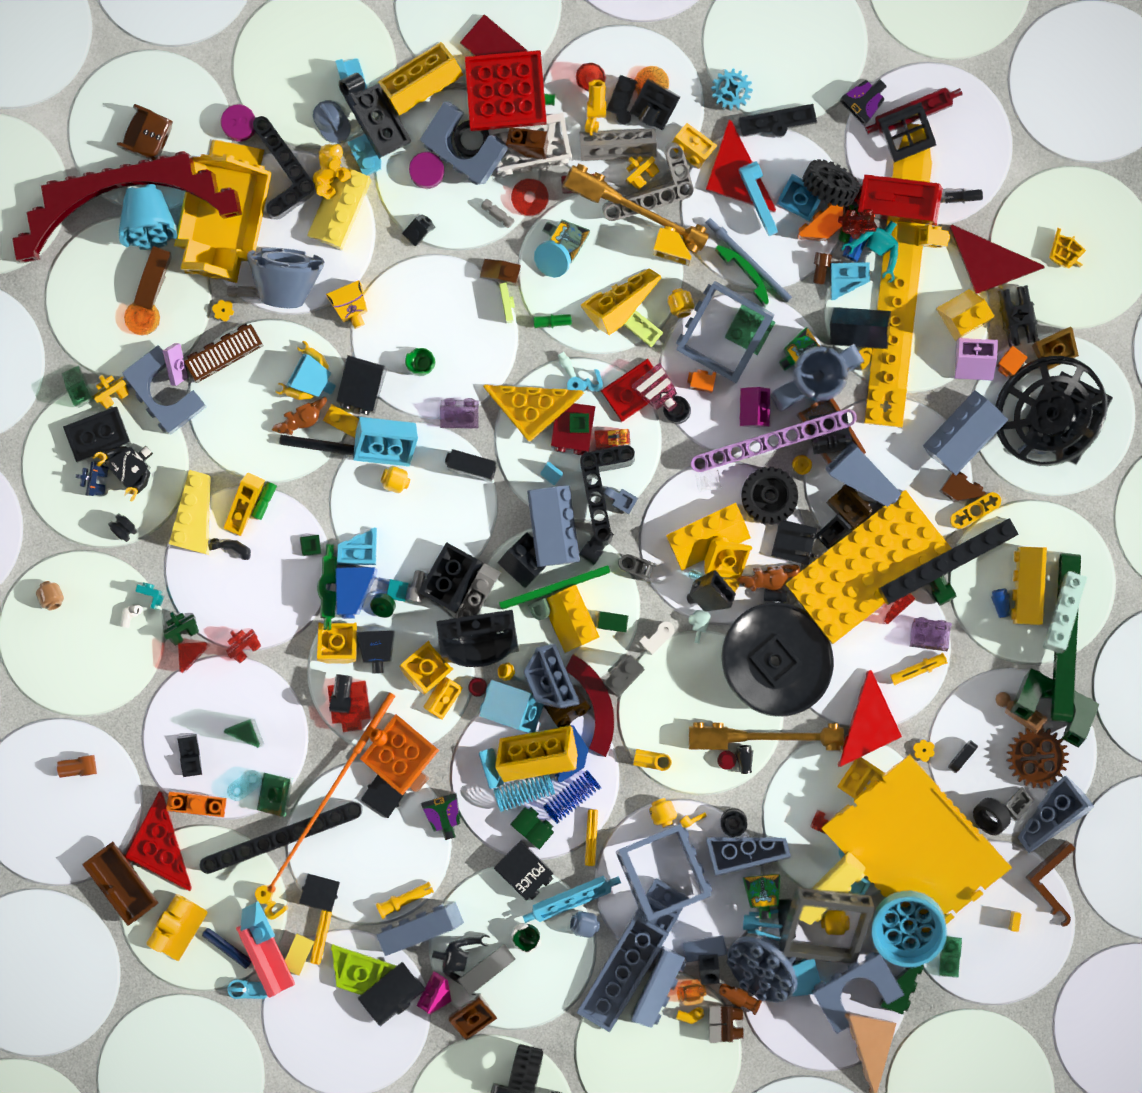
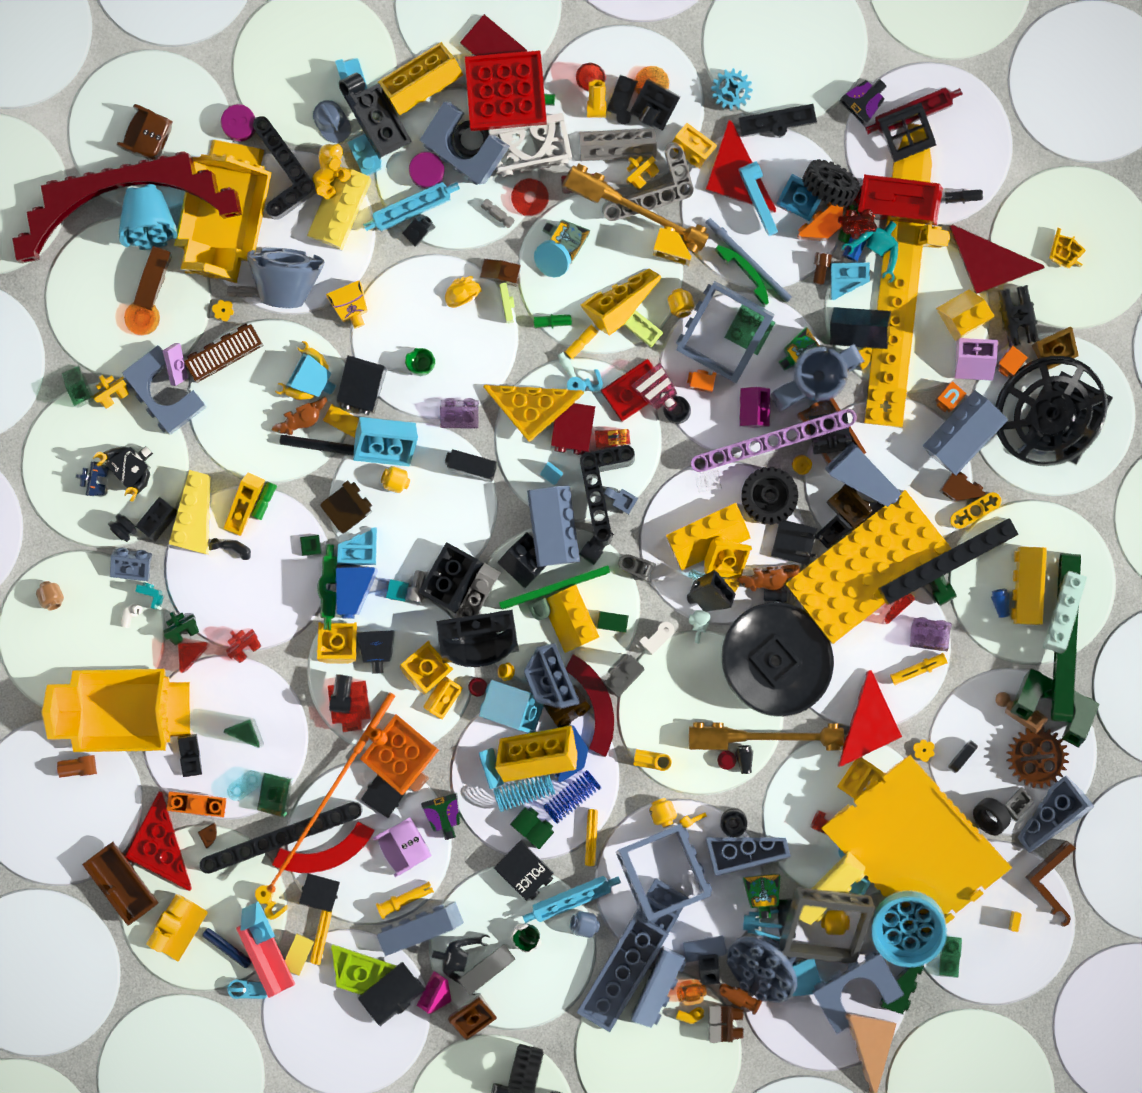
black plate [63,406,131,463] -> none
dark green wheel [370,593,396,618] -> none
reddish brown slope [506,127,549,160] -> none
dark green tile [570,413,589,433] -> none
yellow plate [585,117,600,136] -> none
none -> yellow panel [42,669,191,752]
none -> sand blue bracket [110,548,152,582]
none -> black hinge [135,496,178,542]
none -> reddish brown tile [197,823,217,849]
none -> red tile [272,821,375,873]
none -> dark brown bracket [321,480,373,534]
none -> medium azure plate [363,182,460,231]
none -> lavender piece [373,817,432,877]
none -> yellow hat [445,276,482,308]
none -> yellow piece [564,325,599,359]
none -> orange brick [935,381,967,413]

